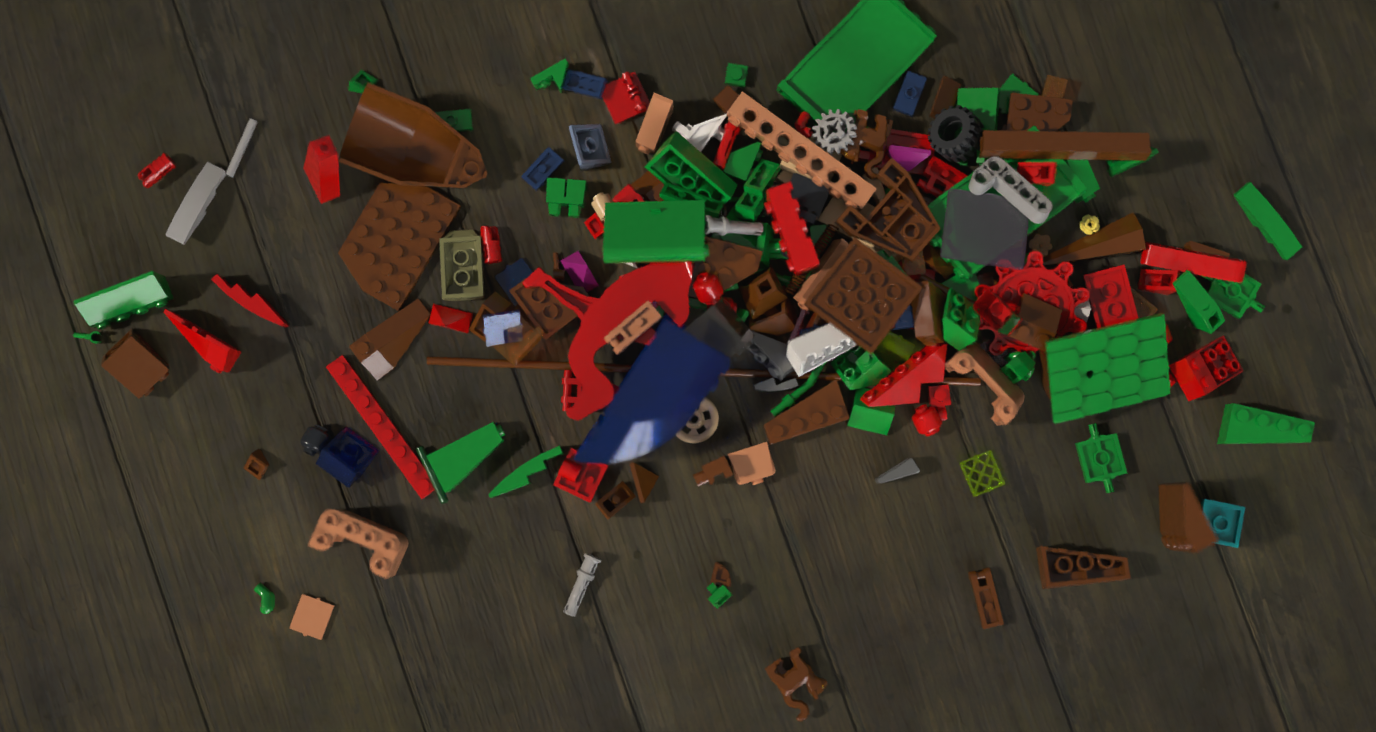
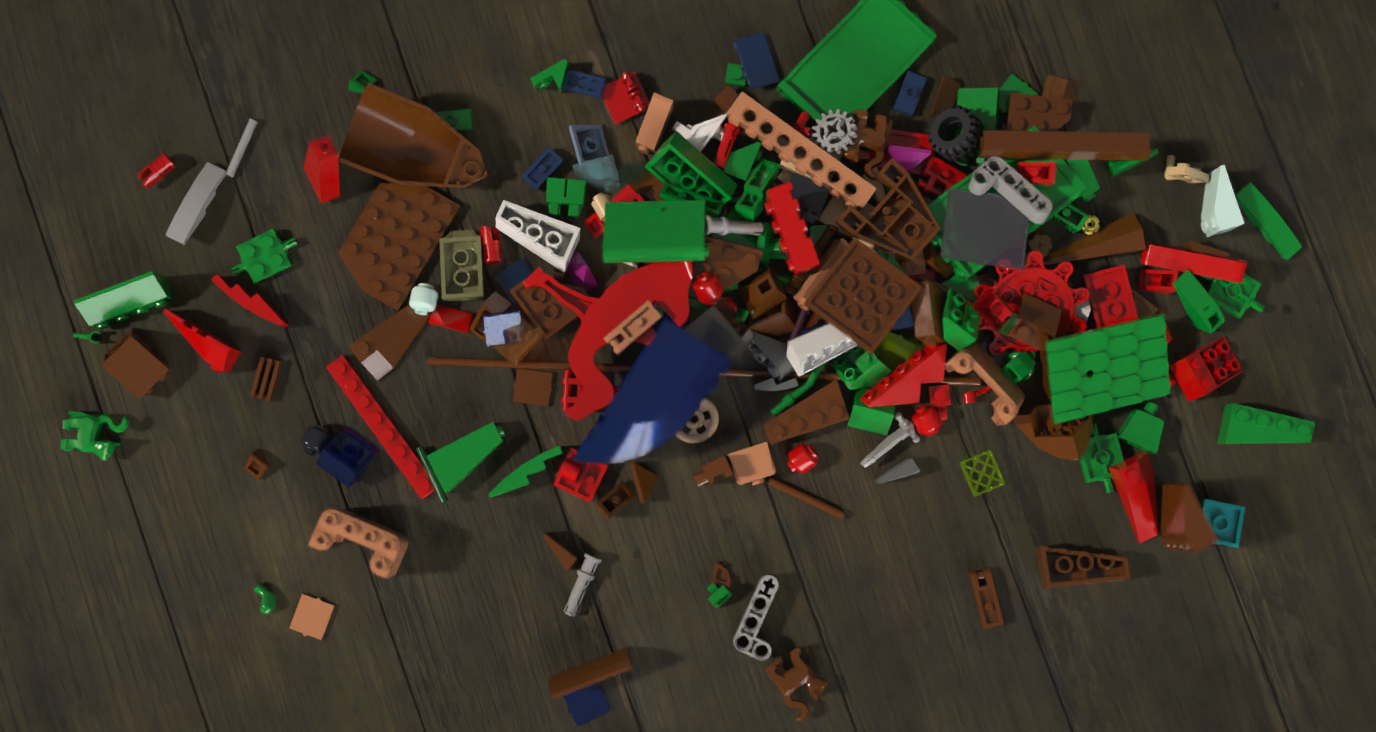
none -> green animal [60,411,129,461]
none -> green plate [231,229,298,284]
none -> reddish brown tile [250,356,282,401]
none -> light aqua head [409,283,438,315]
none -> white wedge [496,200,581,273]
none -> reddish brown piece [513,368,553,407]
none -> reddish brown slope [542,532,578,571]
none -> reddish brown slope [549,647,633,700]
none -> clear blue piece [563,682,610,726]
none -> clear light blue slope [573,155,621,193]
none -> dark blue piece [733,33,780,90]
none -> light grey beam [733,574,778,660]
none -> reddish brown bar [767,477,845,519]
none -> red head [787,443,819,474]
none -> light grey piece [860,412,920,468]
none -> red hand [963,386,991,404]
none -> reddish brown brick [1012,396,1093,461]
none -> green brick [1051,203,1089,234]
none -> red wedge [1109,451,1158,543]
none -> green torso [1117,402,1164,454]
none -> tan plate [1165,155,1209,184]
none -> light aqua slope [1201,165,1244,237]

